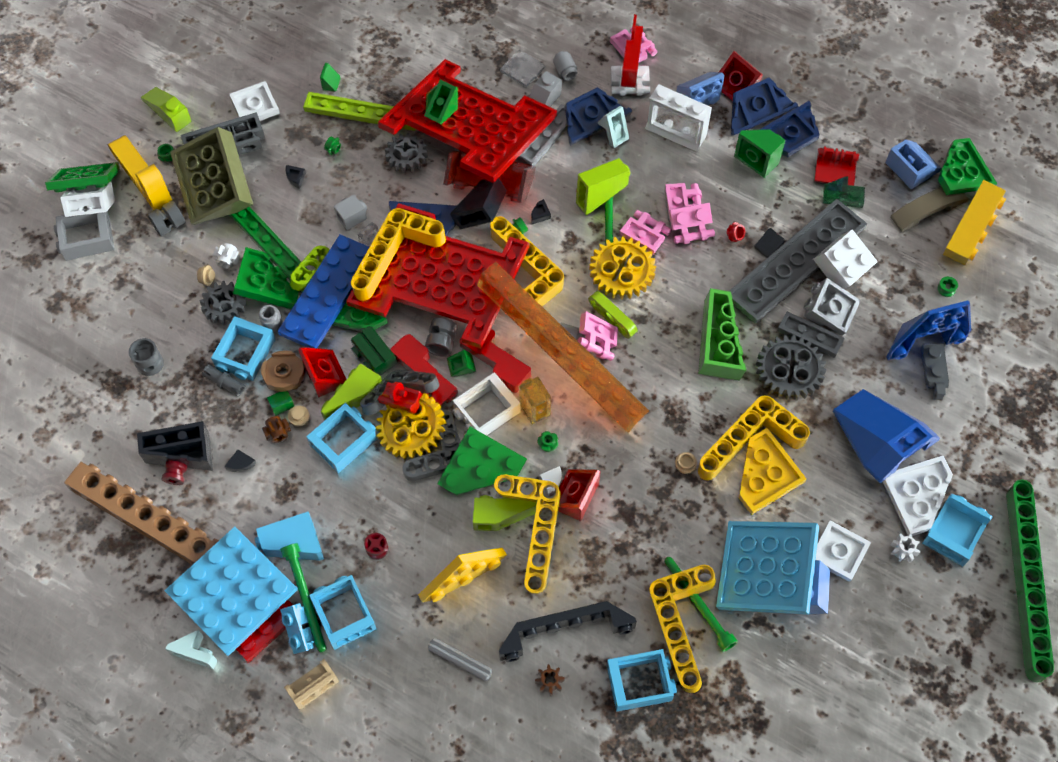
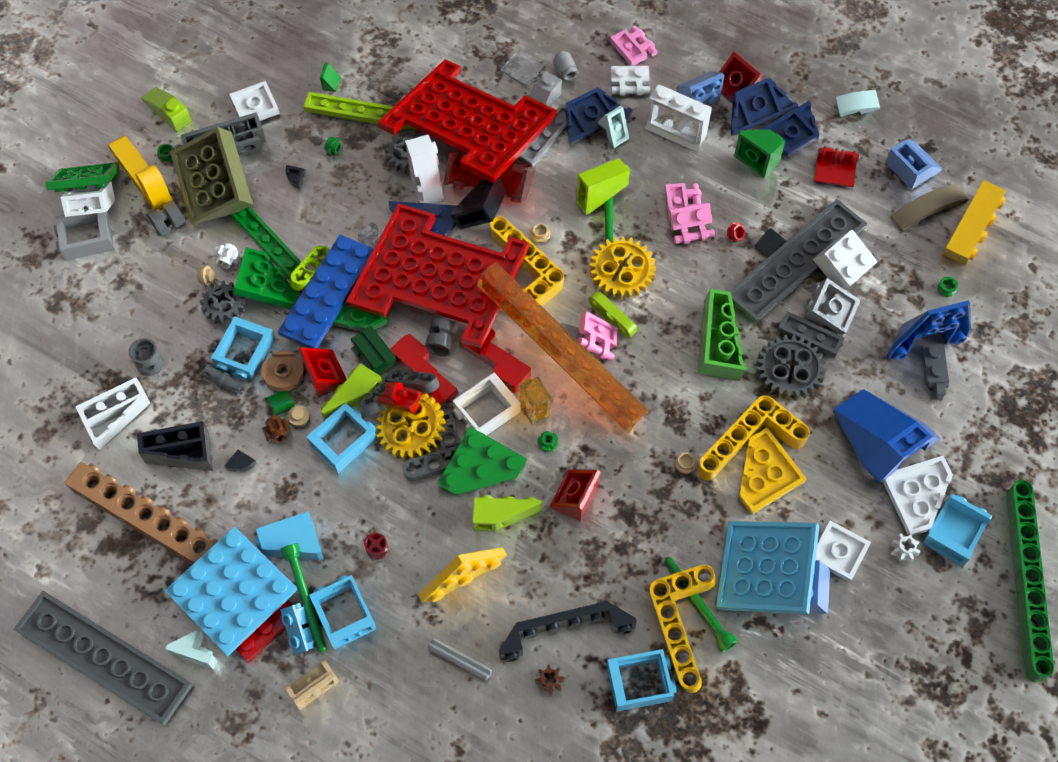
dark red wheel [161,461,187,485] -> none
light grey brick [259,305,283,333] -> none
light grey brick [334,194,367,230] -> none
yellow beam [351,208,446,301] -> none
green slope [424,79,458,124] -> none
green slope [447,350,476,377] -> none
yellow beam [494,474,560,594] -> none
green plate [512,217,528,235] -> none
black tile [531,199,551,224] -> none
white tile [540,466,562,496] -> none
bright pink plate [619,210,672,255] -> none
red piece [621,14,643,88] -> none
clear green slope [823,176,865,208] -> none
green plate [937,138,997,195] -> none
none -> dark grey plate [13,591,193,726]
none -> white wedge [76,377,150,451]
none -> white wedge [405,135,444,204]
none -> tan plate [531,223,551,242]
none -> light aqua slope [836,90,880,117]

